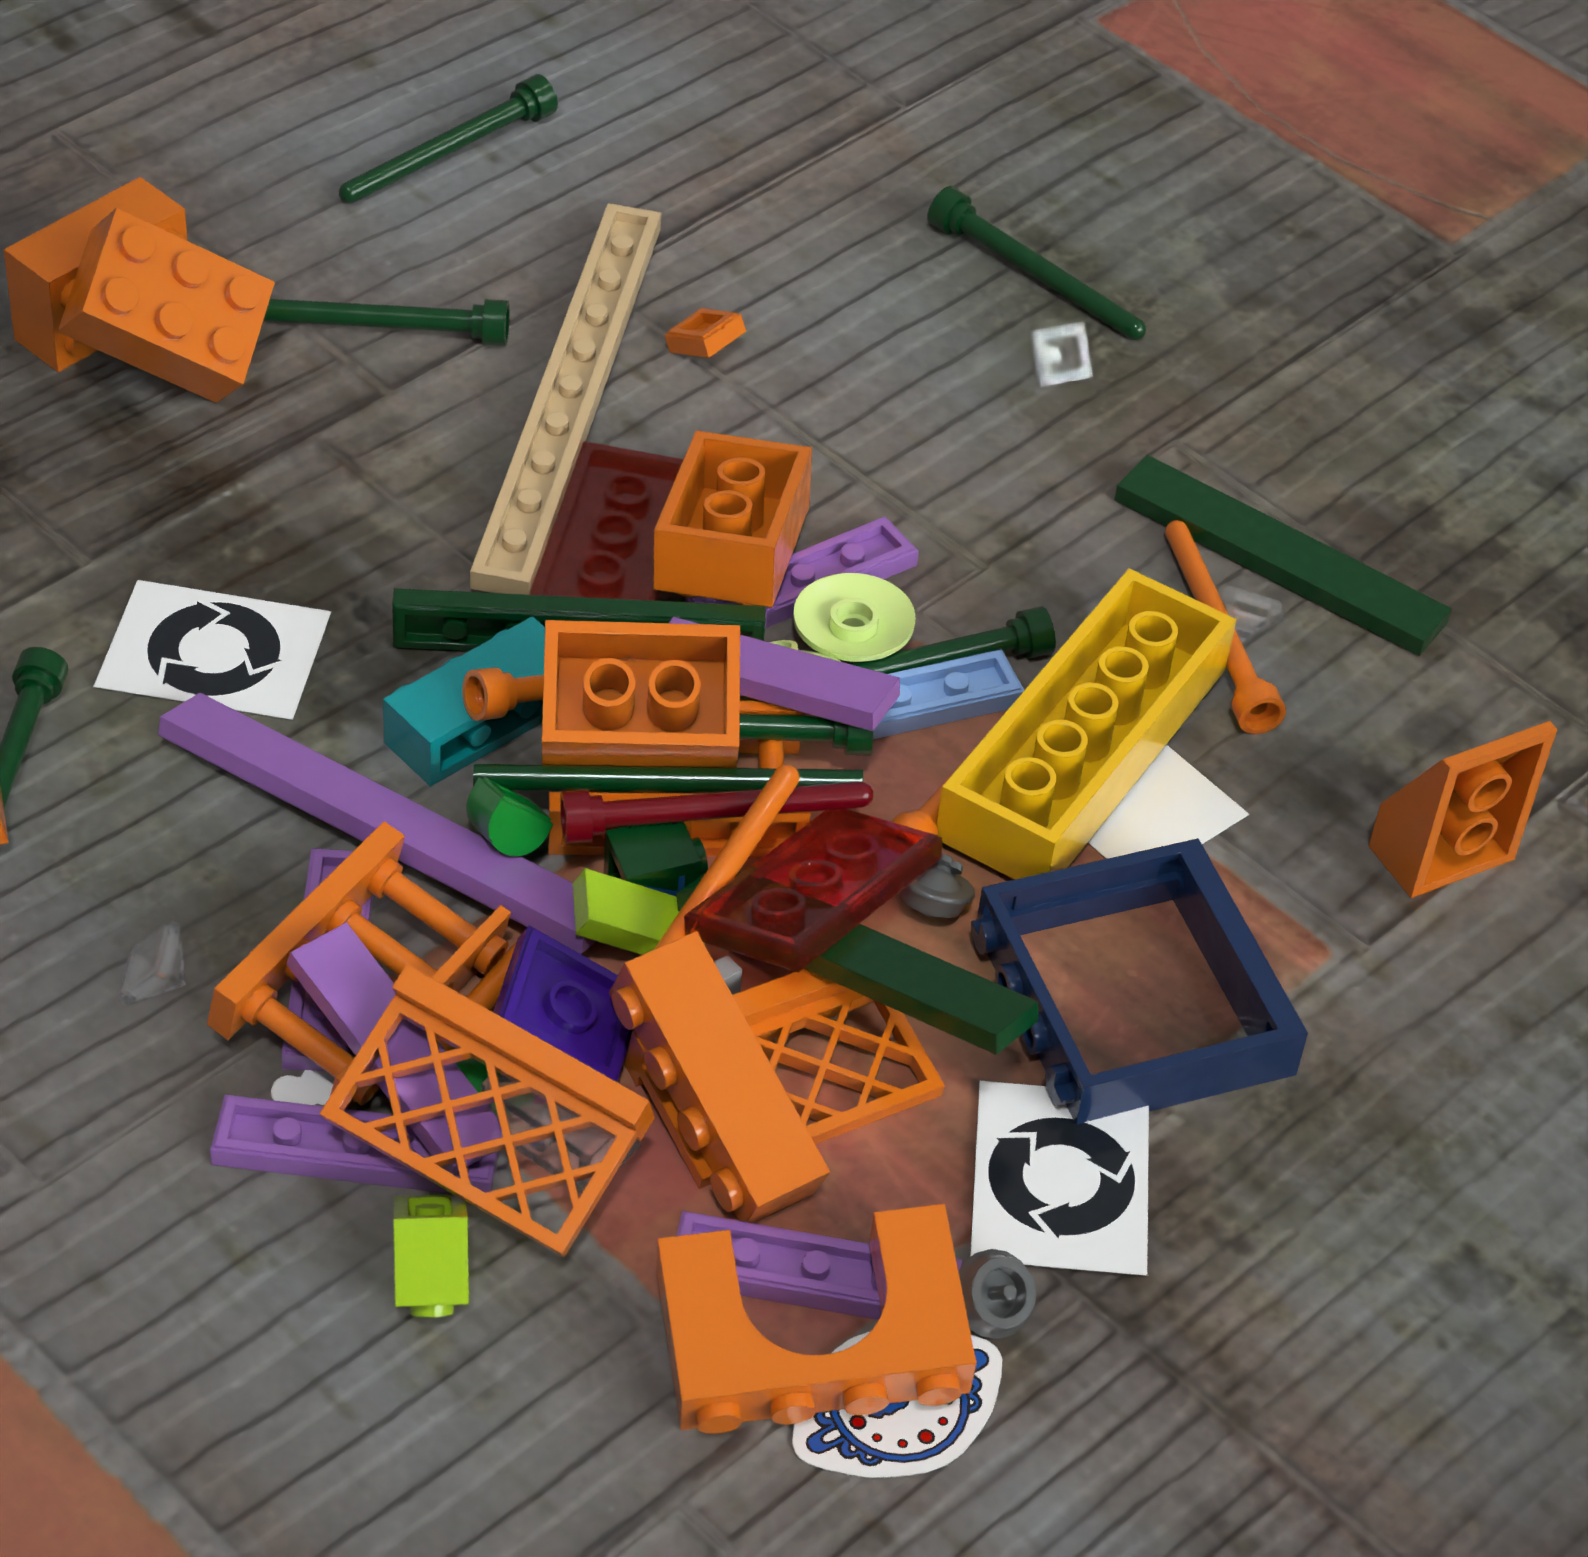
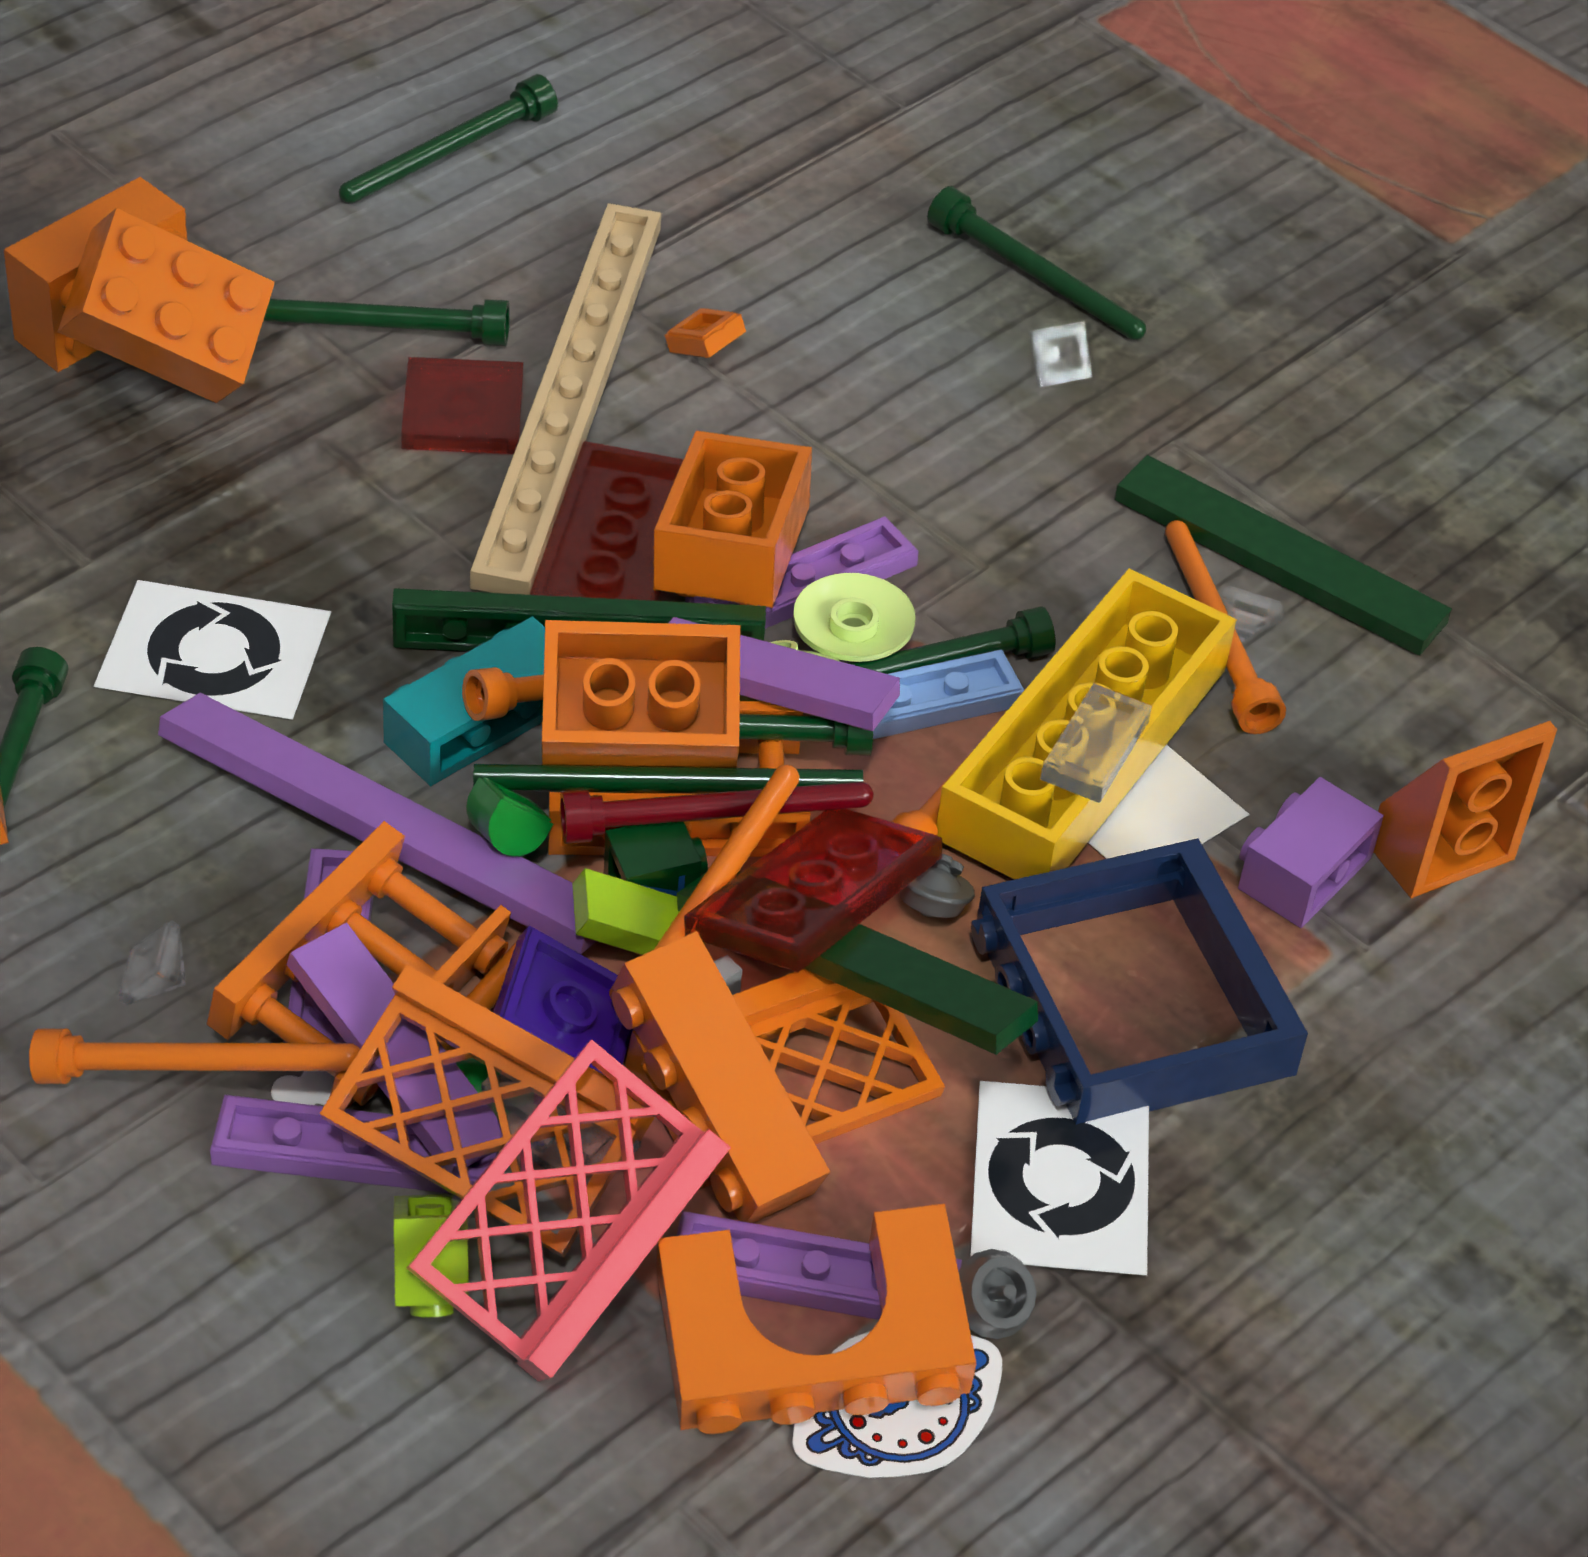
none -> orange piece [29,1028,360,1084]
none -> clear red tile [401,357,523,454]
none -> coral fence [406,1040,731,1381]
none -> clear tile [1040,683,1152,803]
none -> medium lavender brick [1238,777,1384,928]

